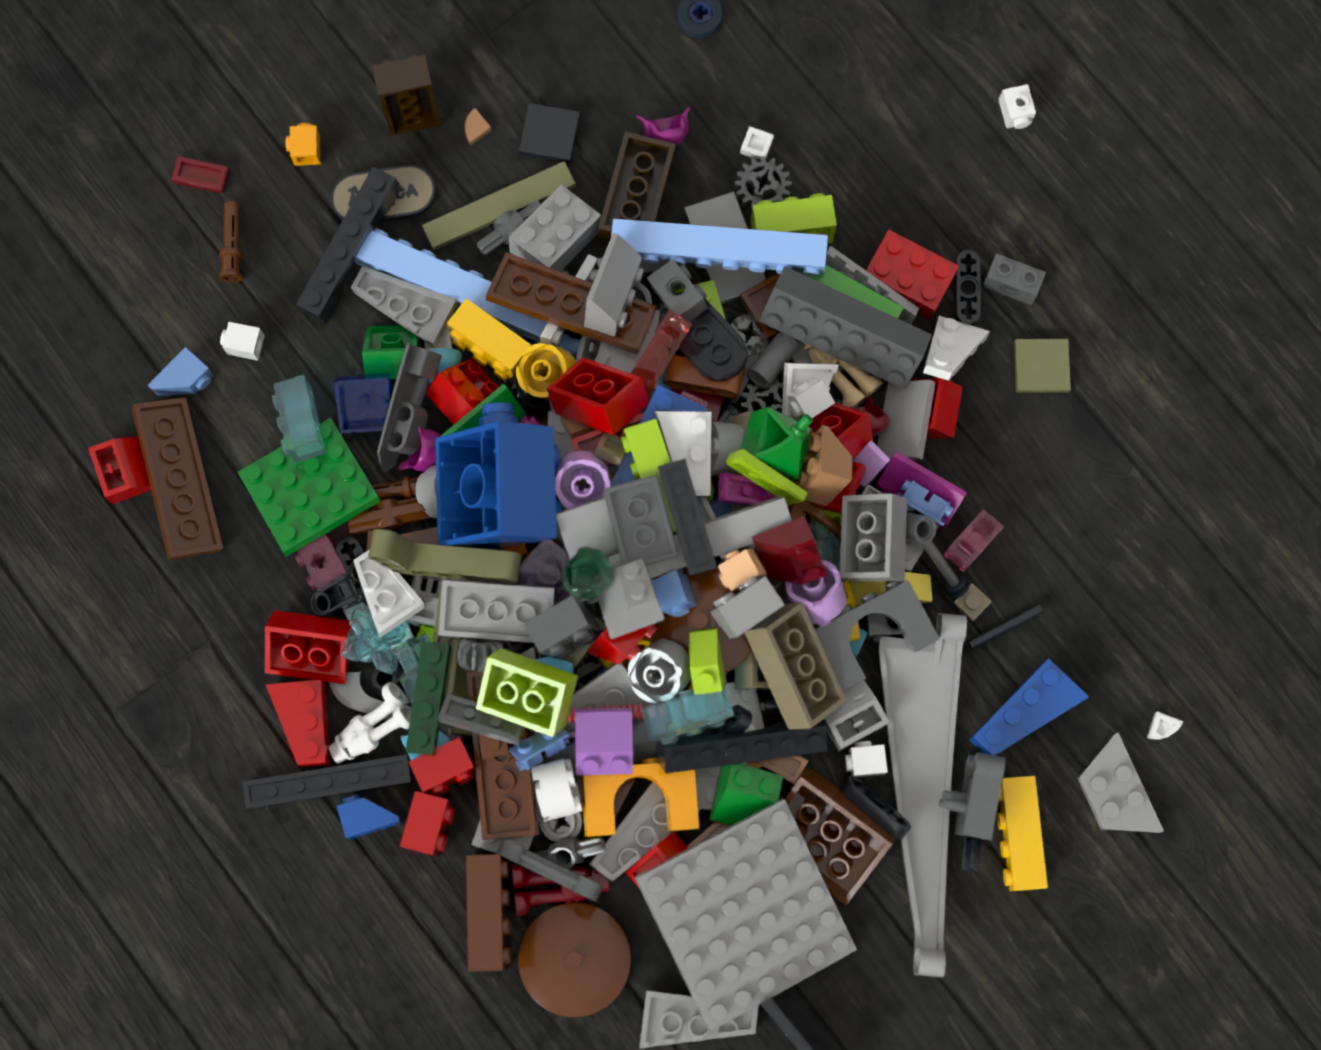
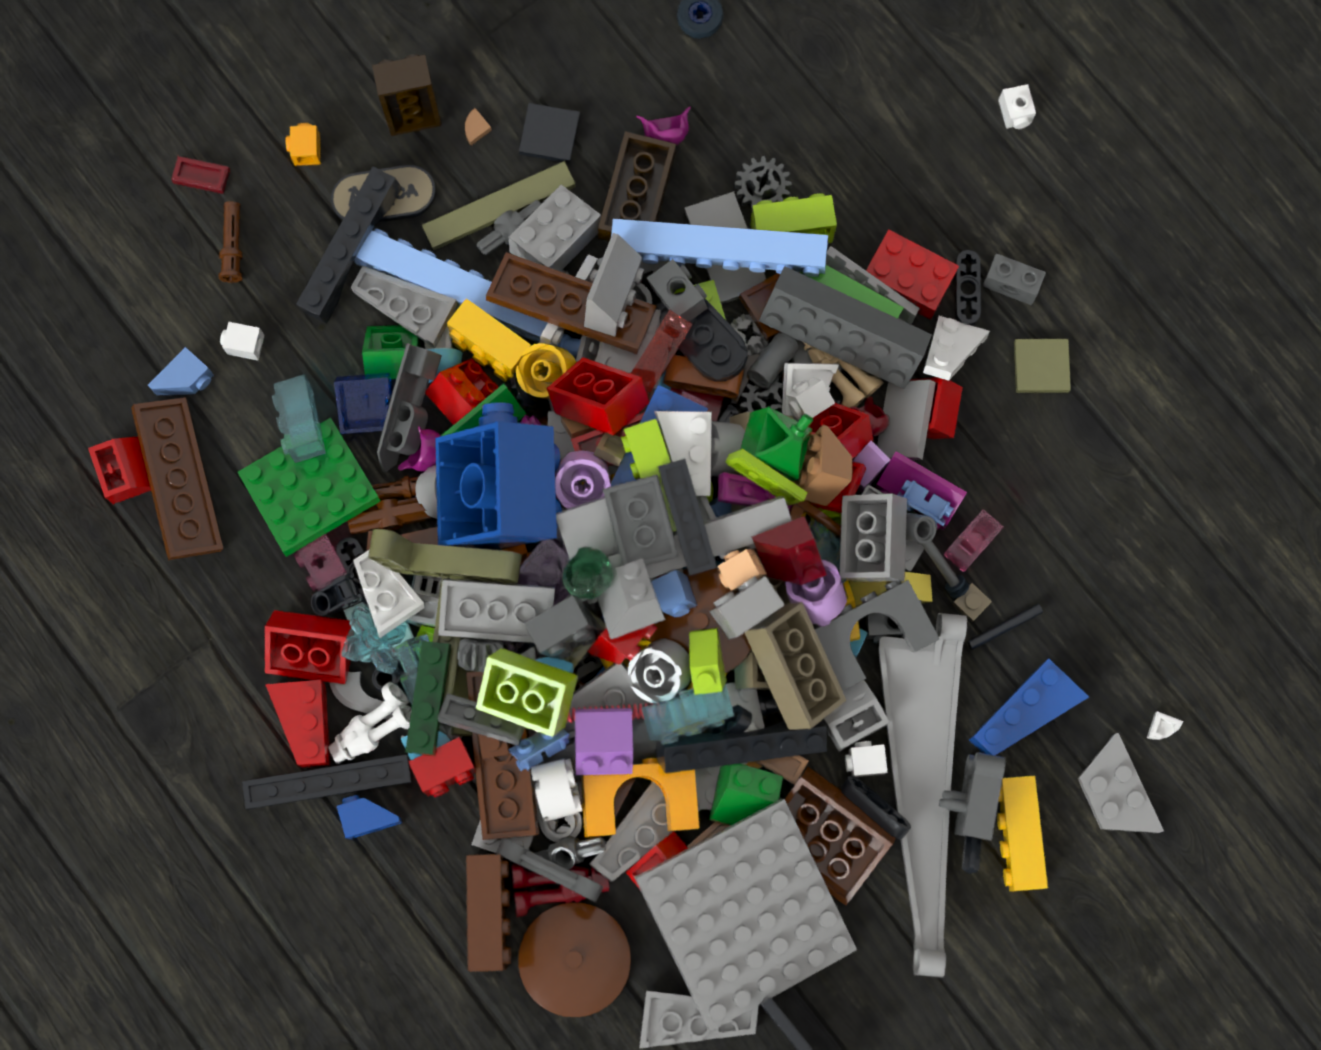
red brick [400,791,456,857] -> none
white plate [740,127,774,160] -> none

